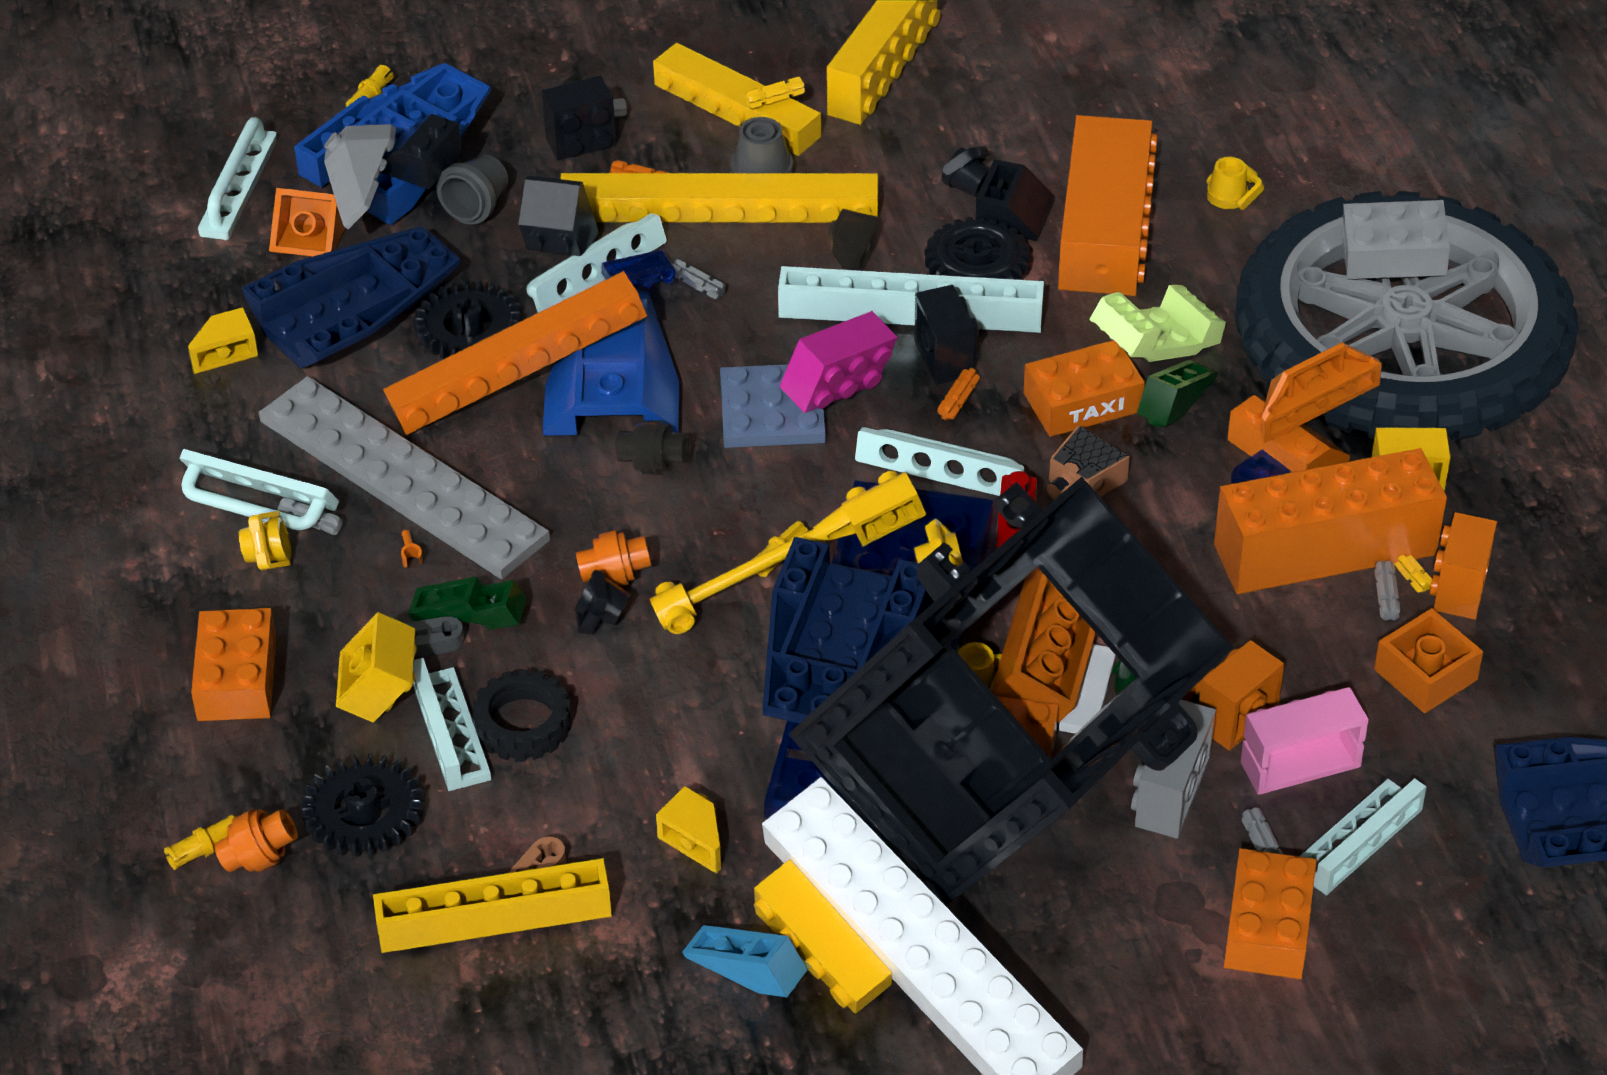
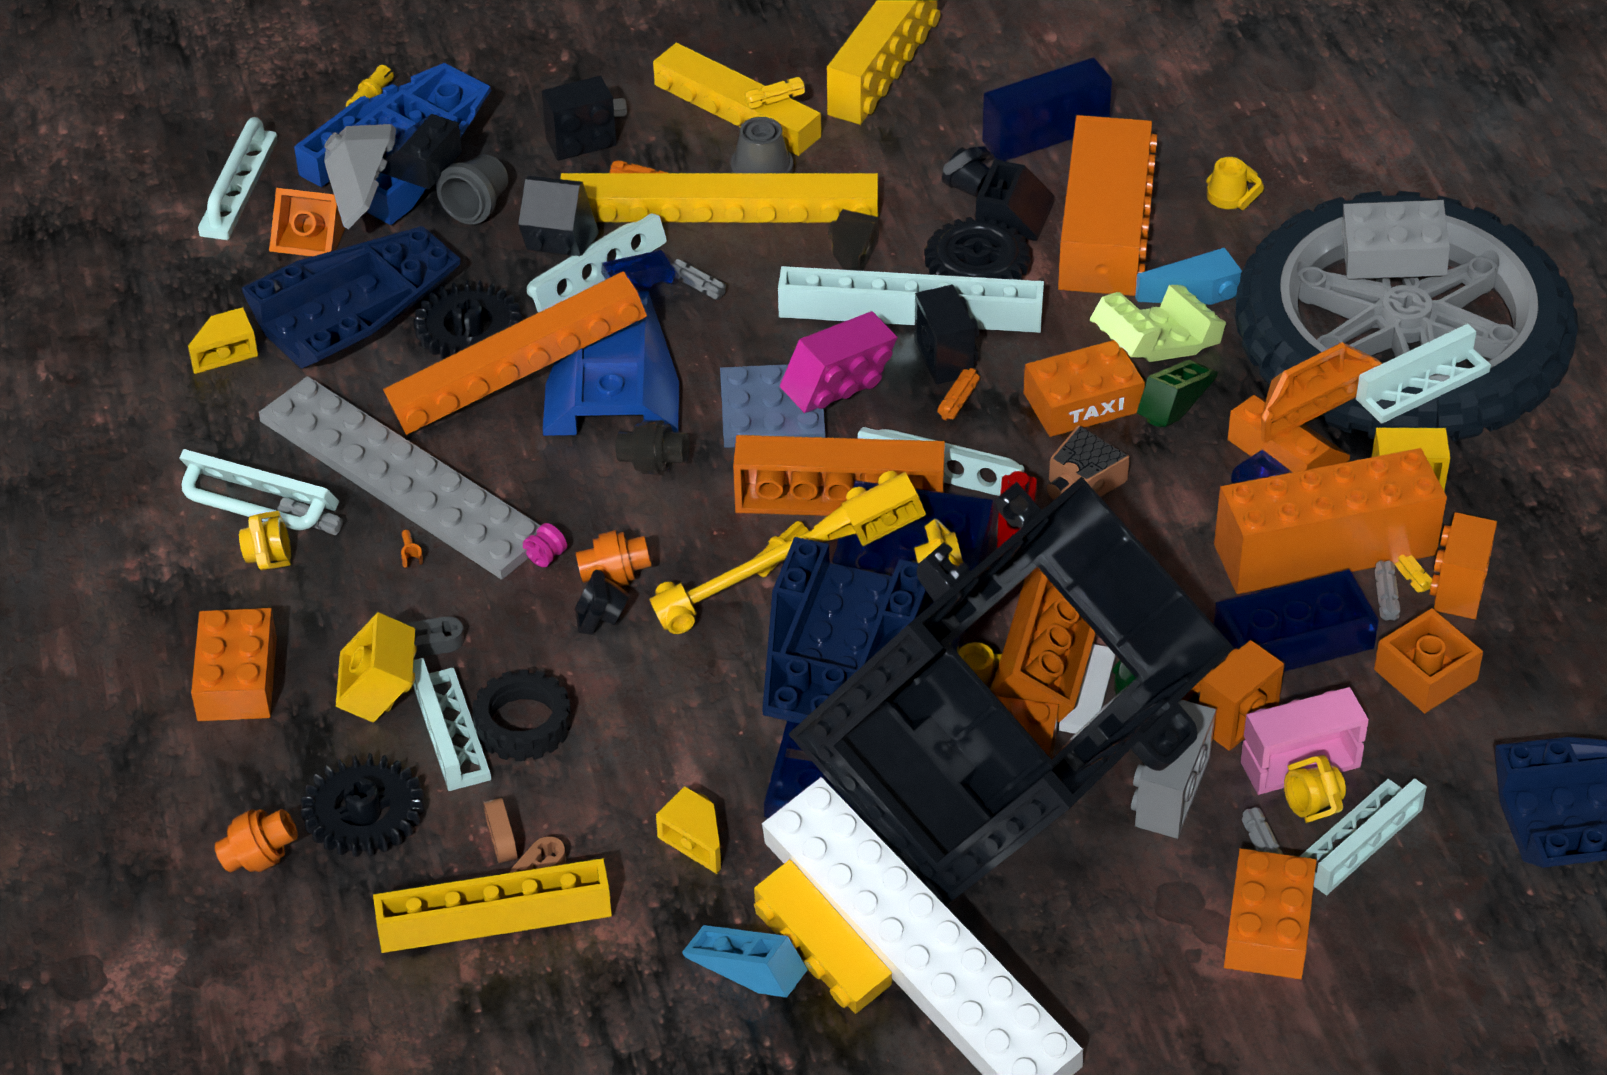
yellow pin [164,815,235,870] -> none
dark green slope [408,576,527,630] -> none
none -> nougat beam [483,798,517,863]
none -> dark pink wheel [523,523,567,568]
none -> orange brick [733,435,945,519]
none -> clear blue brick [982,57,1112,161]
none -> dark azure slope [1135,247,1242,305]
none -> clear blue brick [1214,569,1379,672]
none -> yellow piece [1284,755,1346,823]
none -> light aqua fence [1356,324,1491,424]

